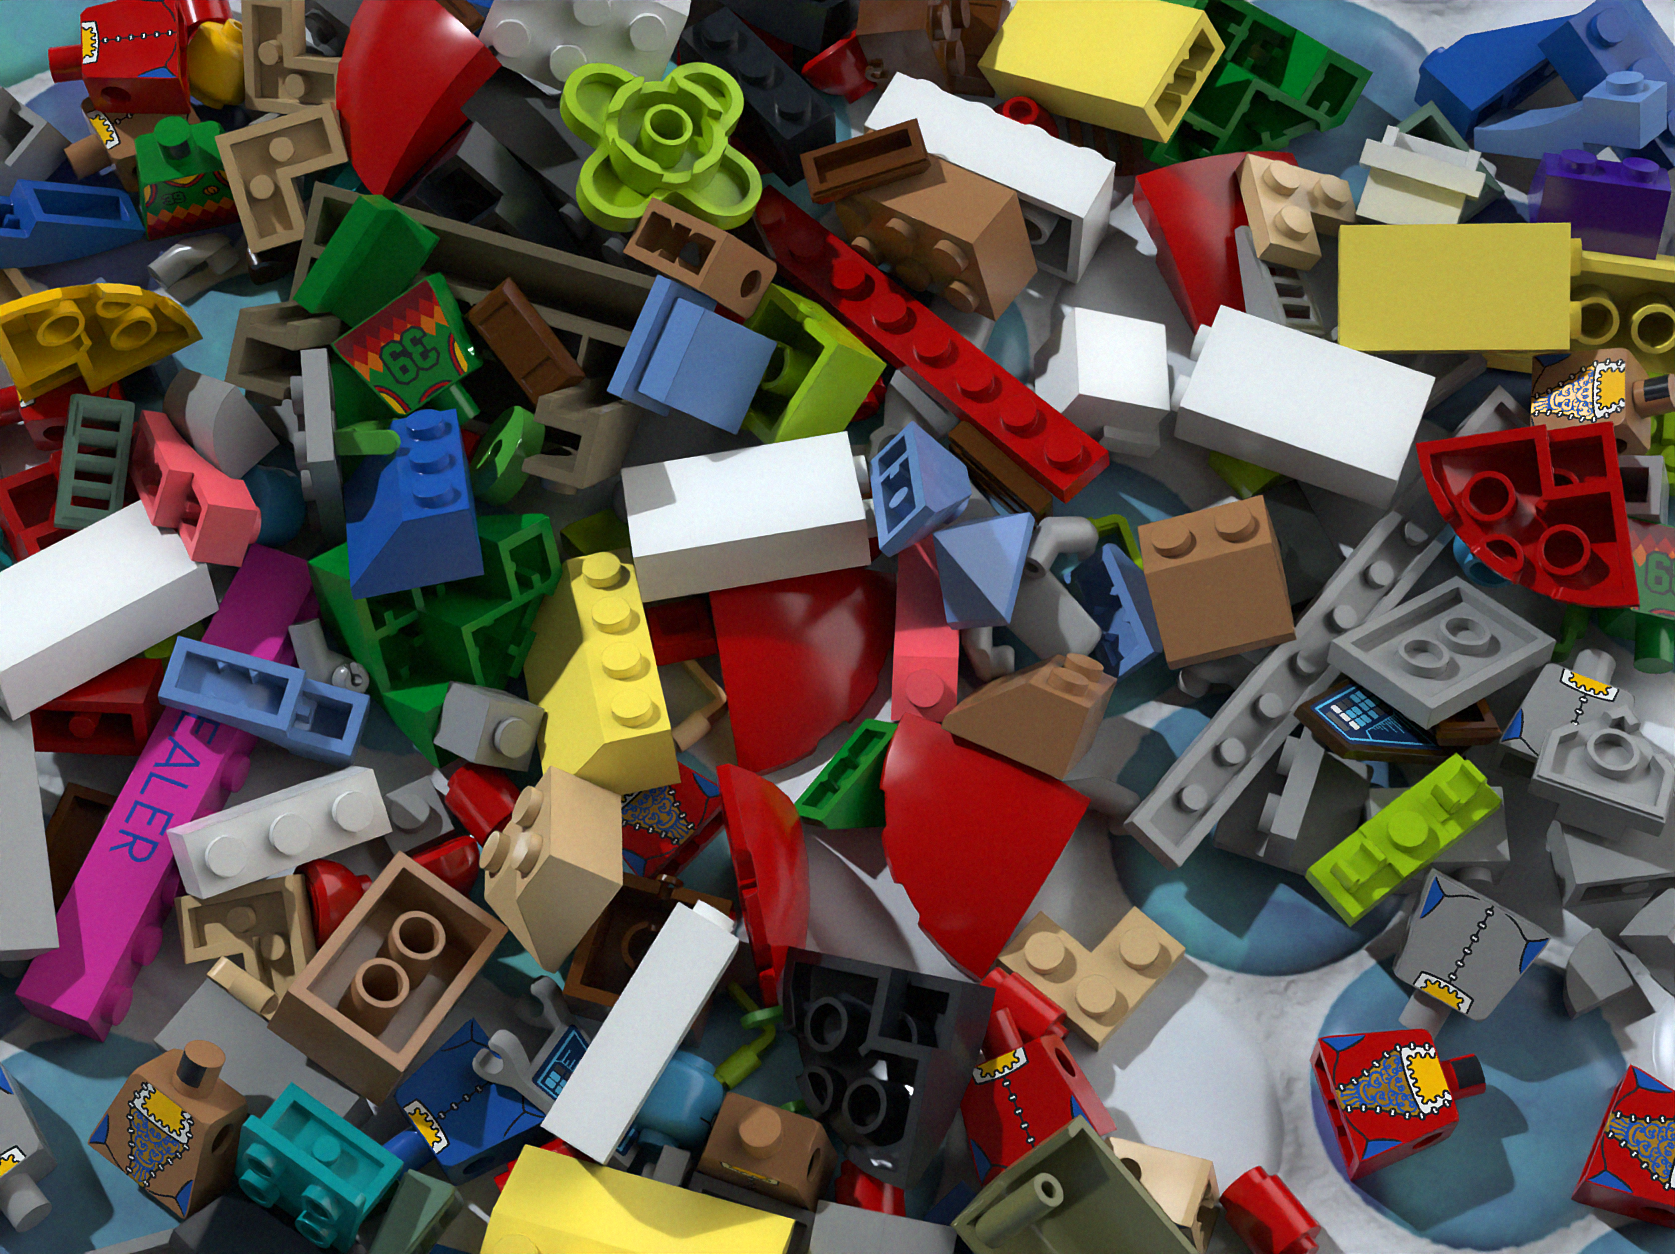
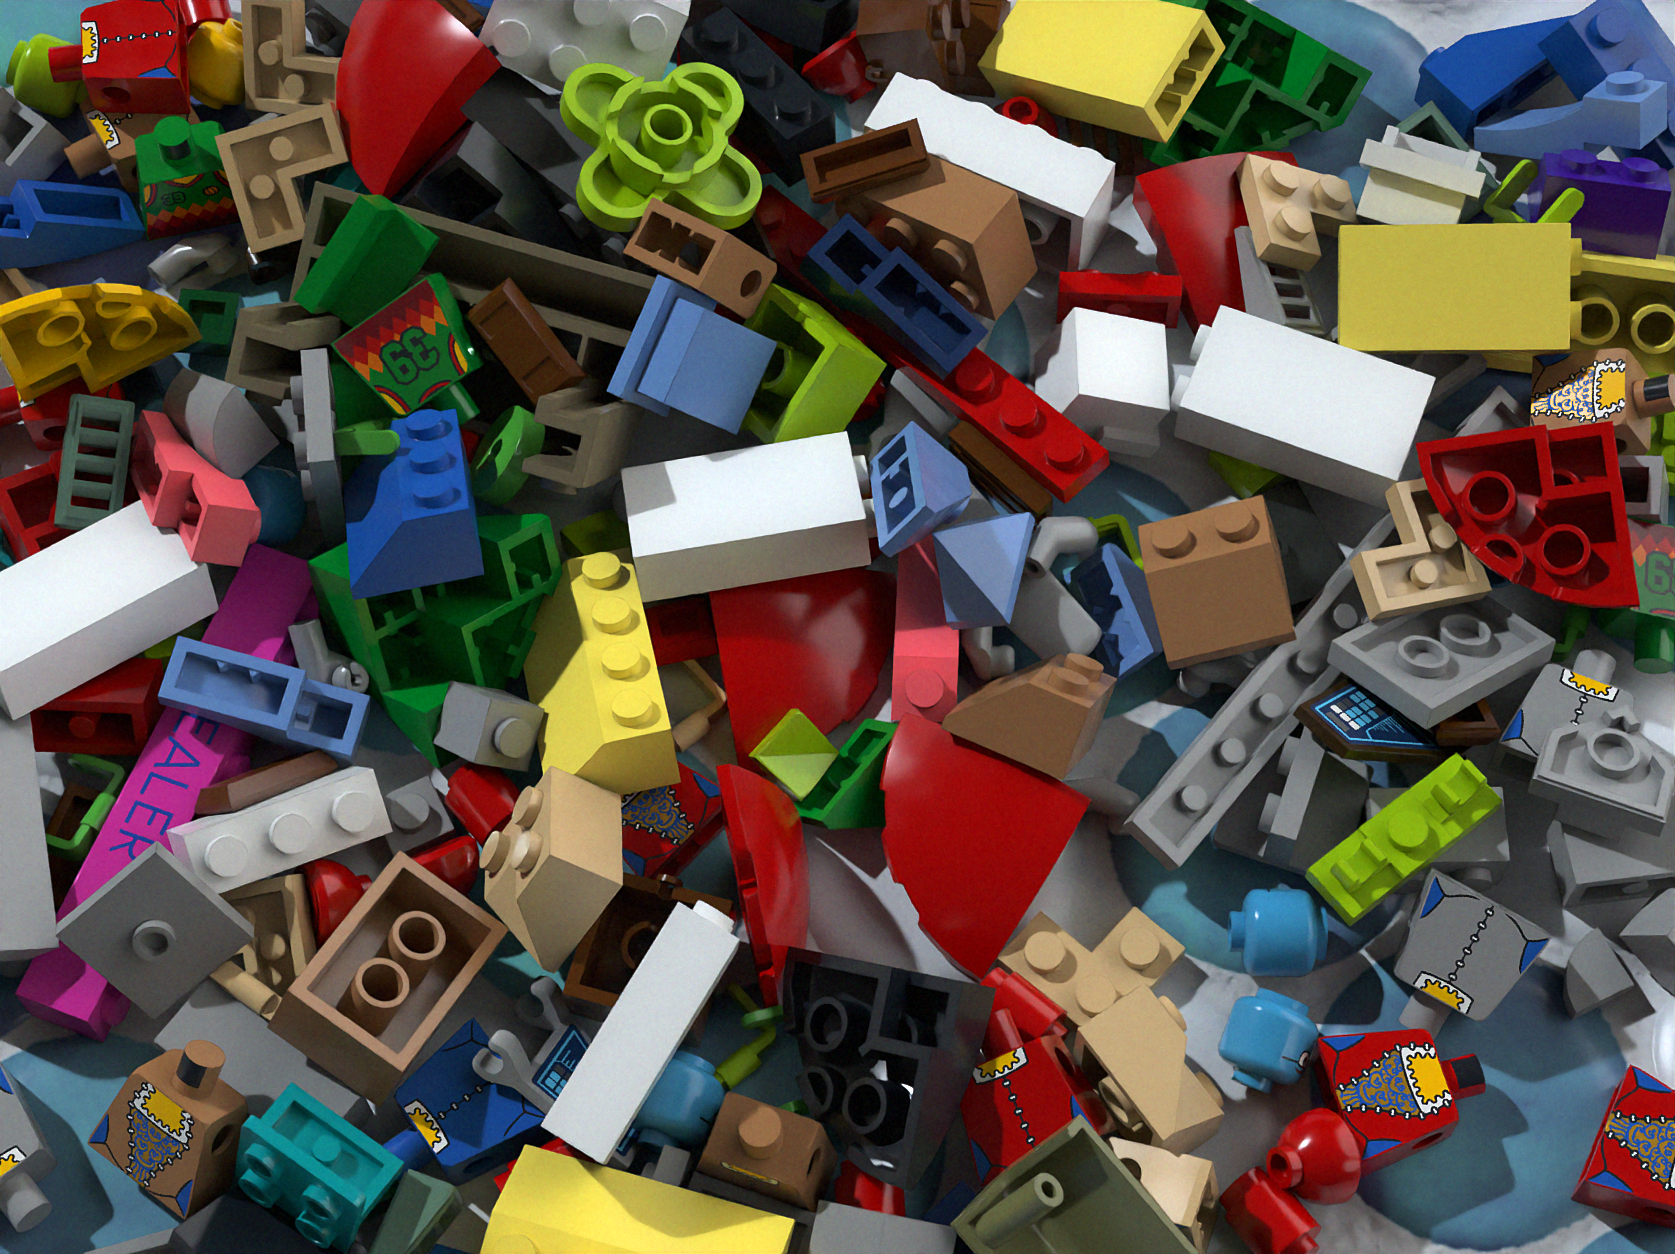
none -> lime head [6,33,89,118]
none -> bright green piece [45,753,129,862]
none -> light grey plate [55,841,254,1020]
none -> dark green plate [176,288,245,357]
none -> reddish brown tile [194,750,338,816]
none -> lime slope [748,709,839,802]
none -> dark blue slope [798,213,989,381]
none -> red plate [1056,269,1182,329]
none -> tan slope [1073,982,1224,1155]
none -> dark azure head [1218,988,1318,1095]
none -> dark azure head [1228,888,1328,977]
none -> red brick [1266,1107,1361,1206]
none -> tan plate [1349,478,1492,621]
none -> lime piece [1483,159,1584,224]

